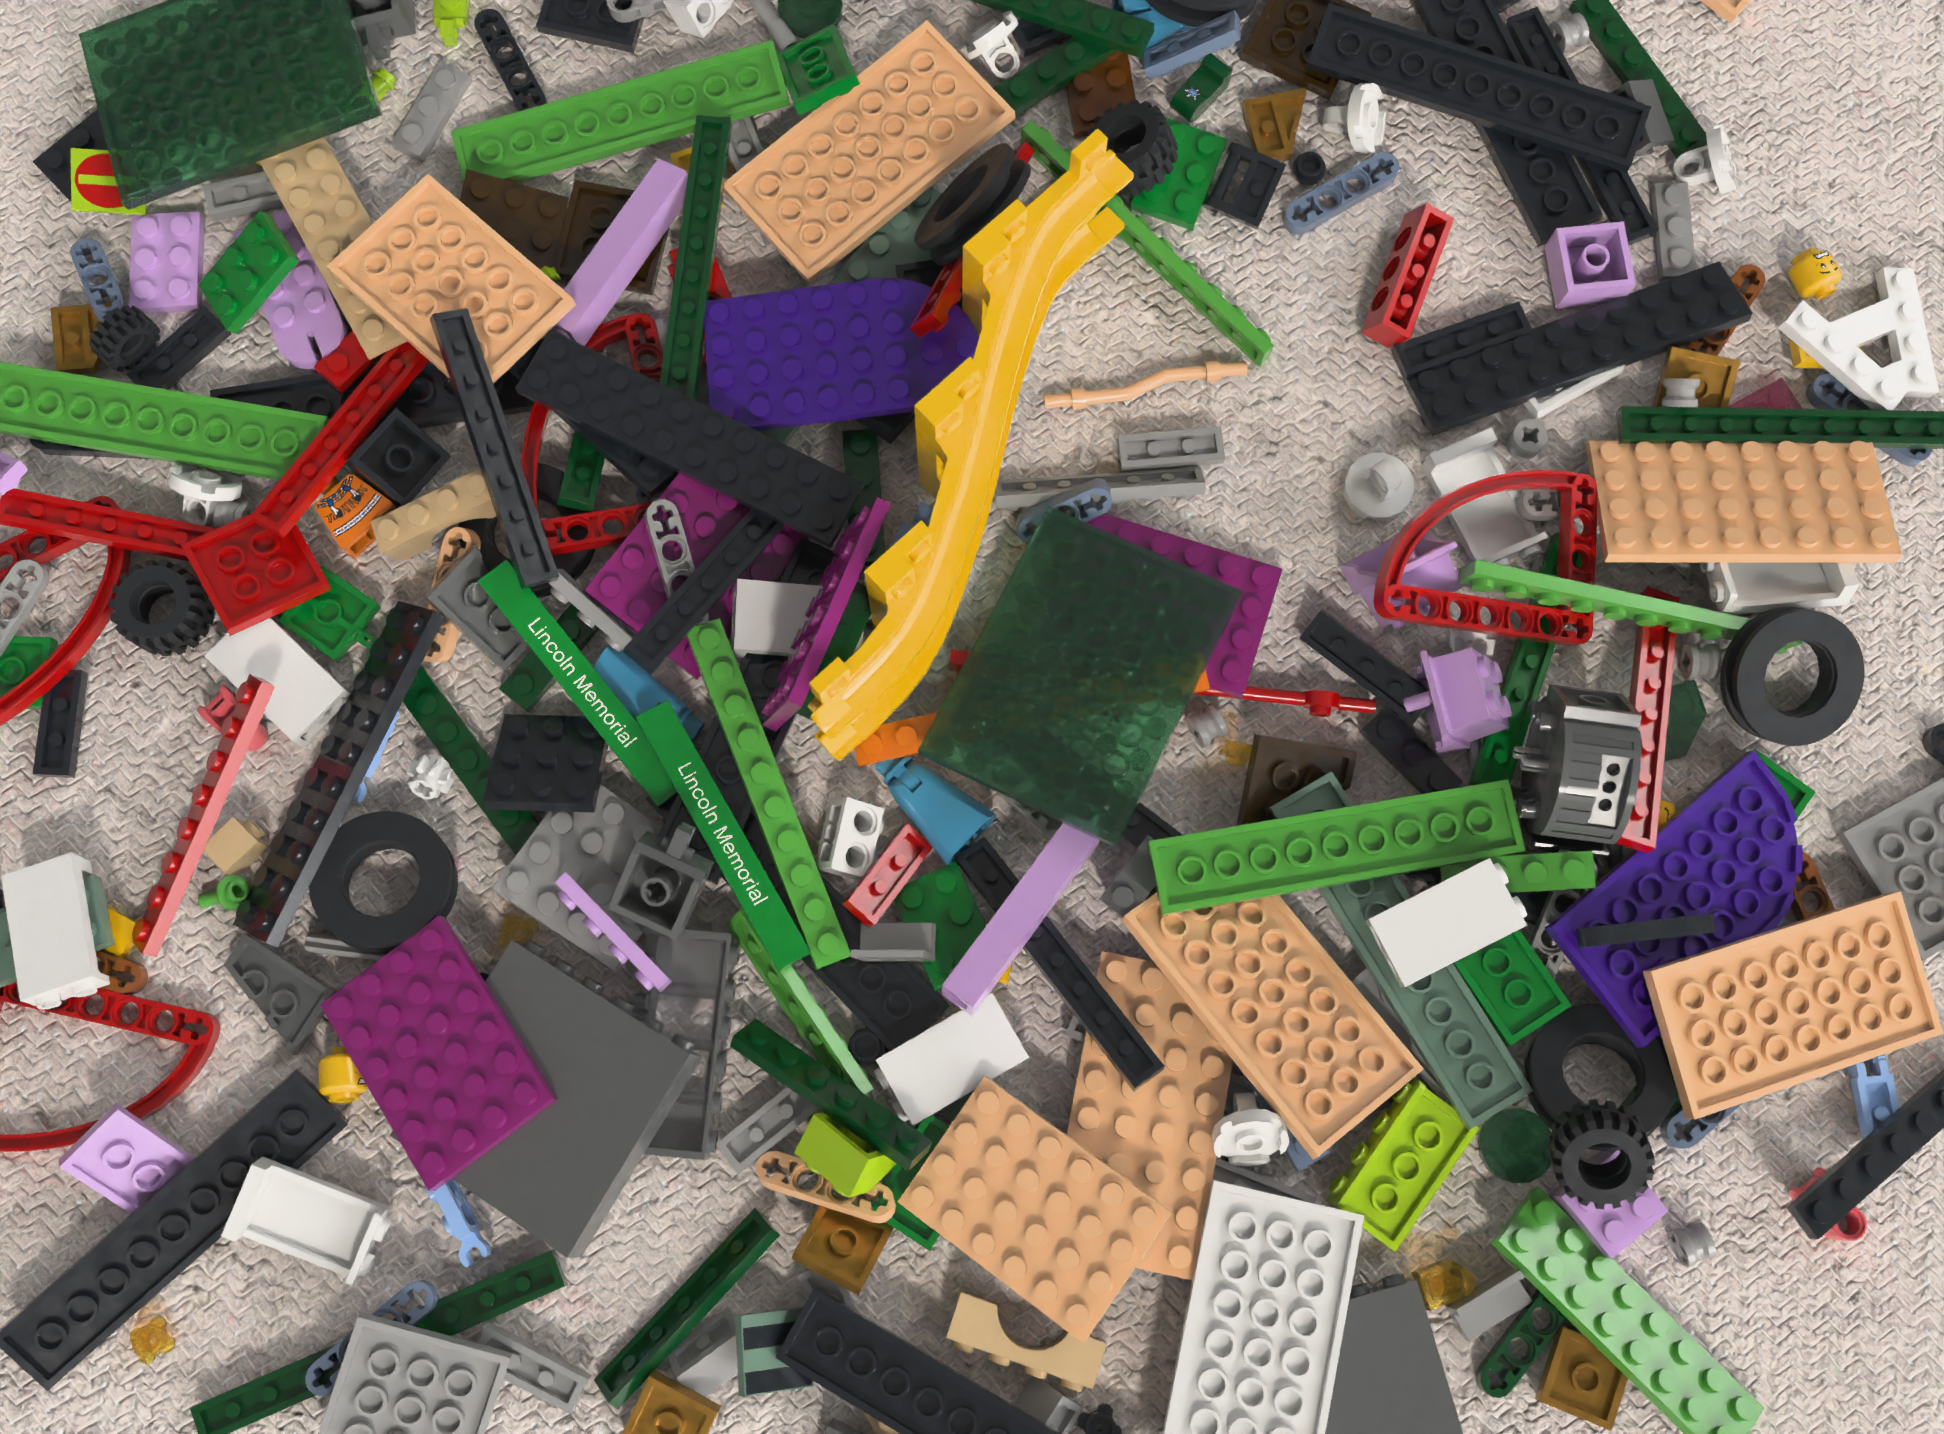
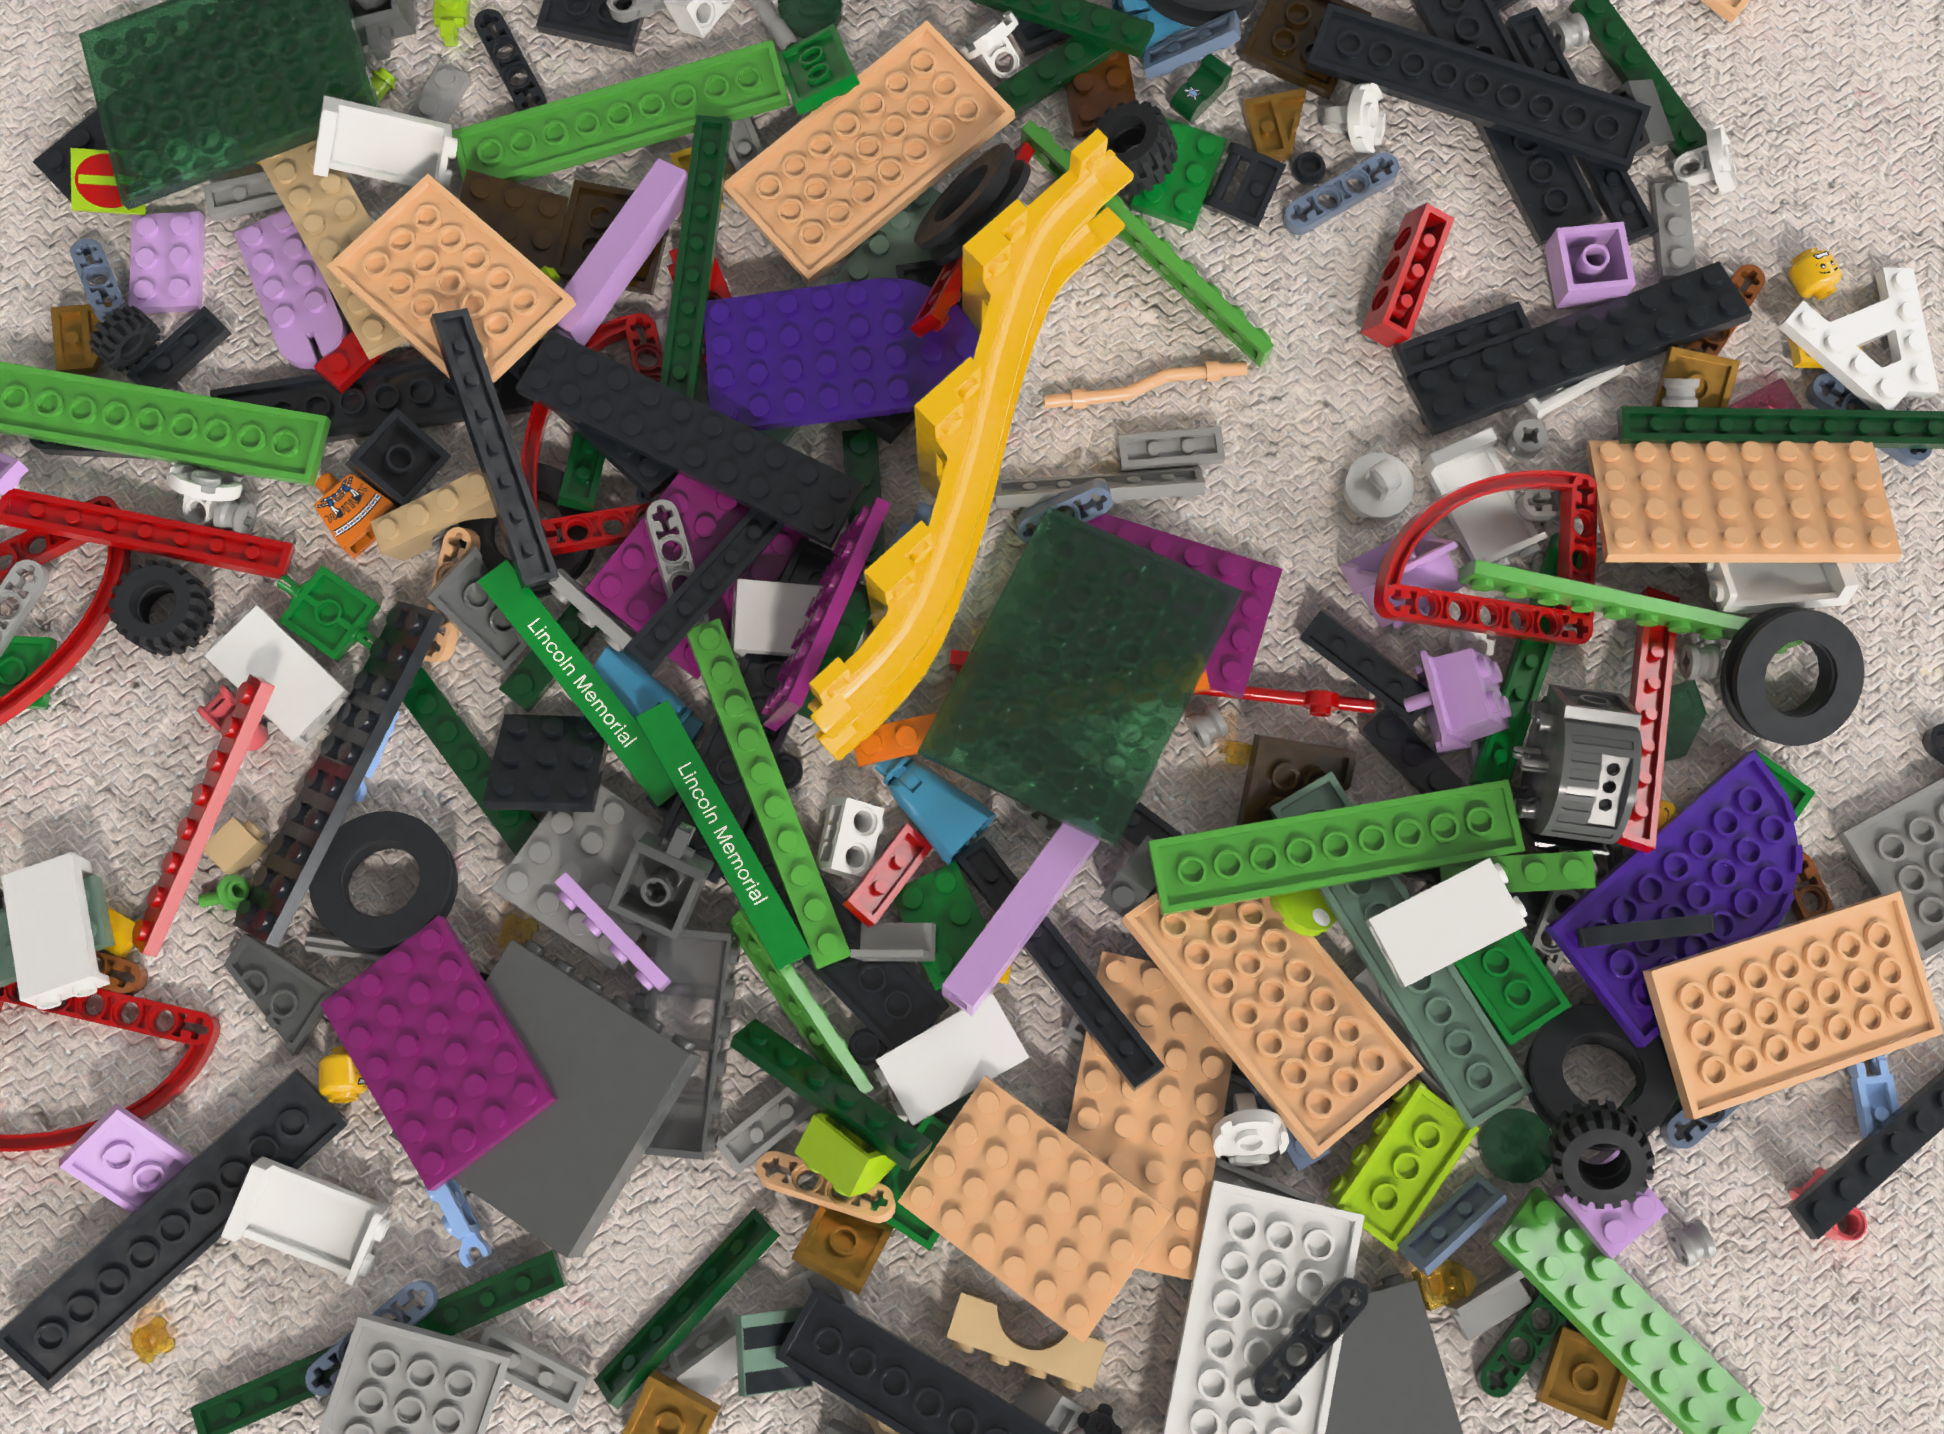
black plate [32,670,88,778] -> none
red plate [181,513,332,636] -> none
green plate [198,211,299,334] -> none
red plate [250,341,429,538] -> none
white gear [406,754,454,799] -> none
none -> white panel [313,95,458,190]
none -> black plate [776,754,803,790]
none -> black beam [1251,1277,1368,1404]
none -> lime tile [1269,889,1336,937]
none -> sand blue plate [1398,1172,1507,1277]

